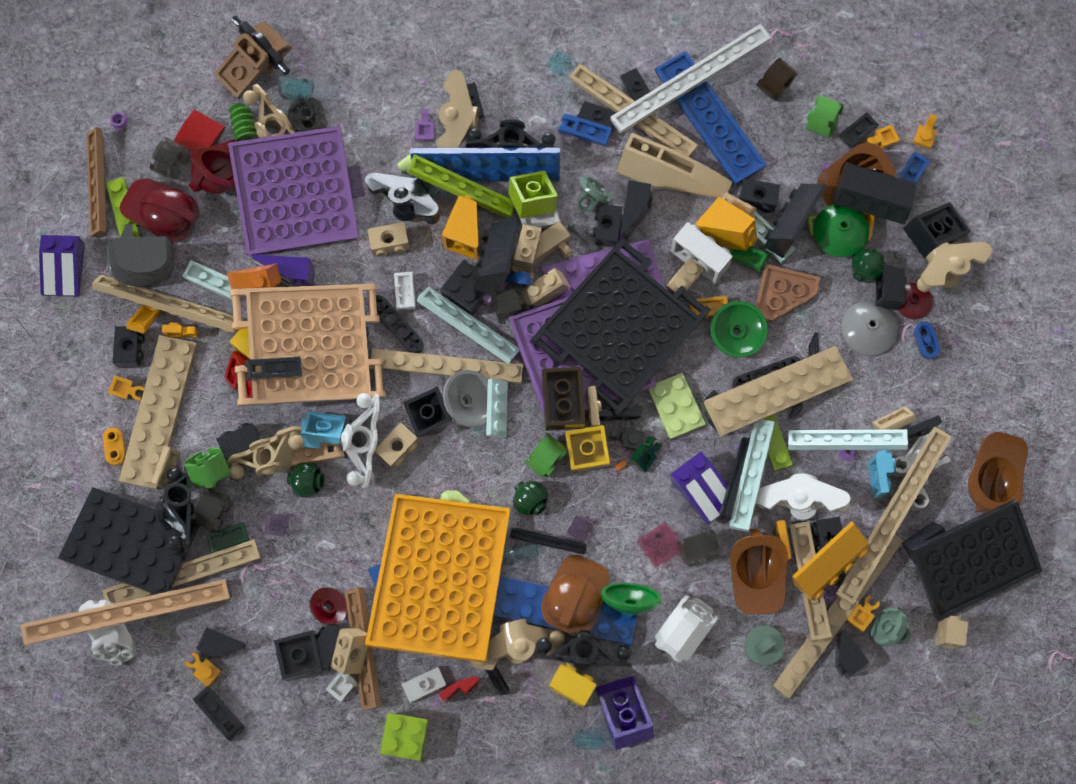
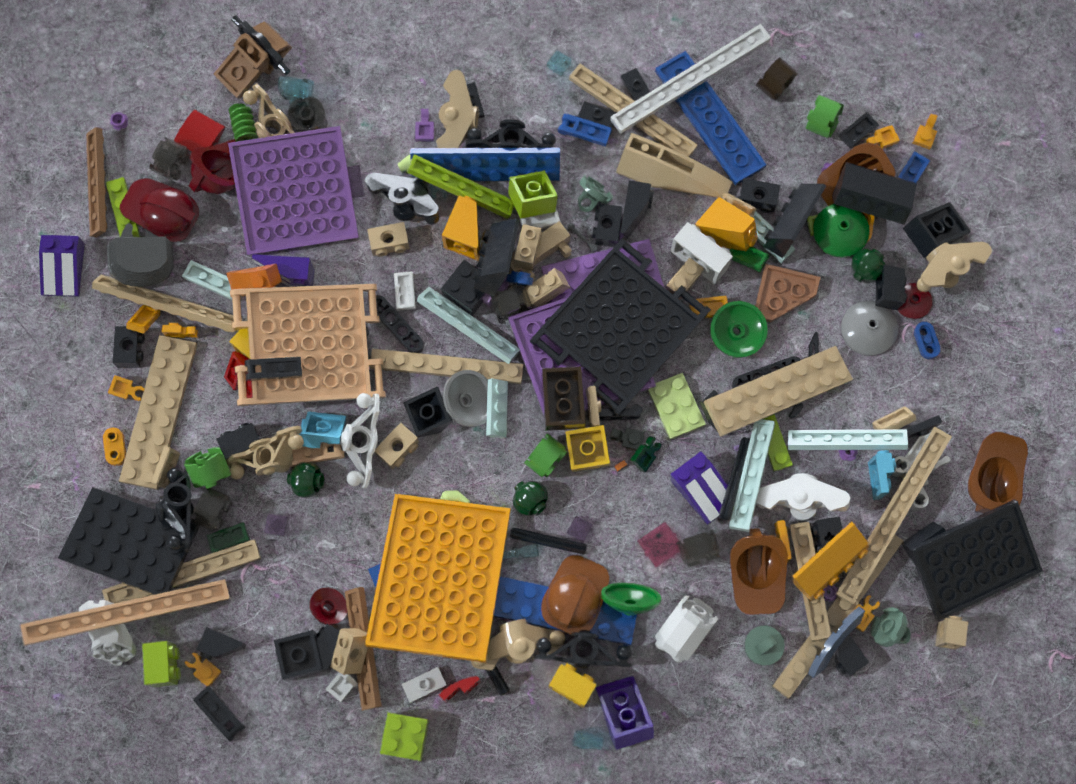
none -> lime brick [142,641,181,687]
none -> sand blue tile [808,607,865,678]

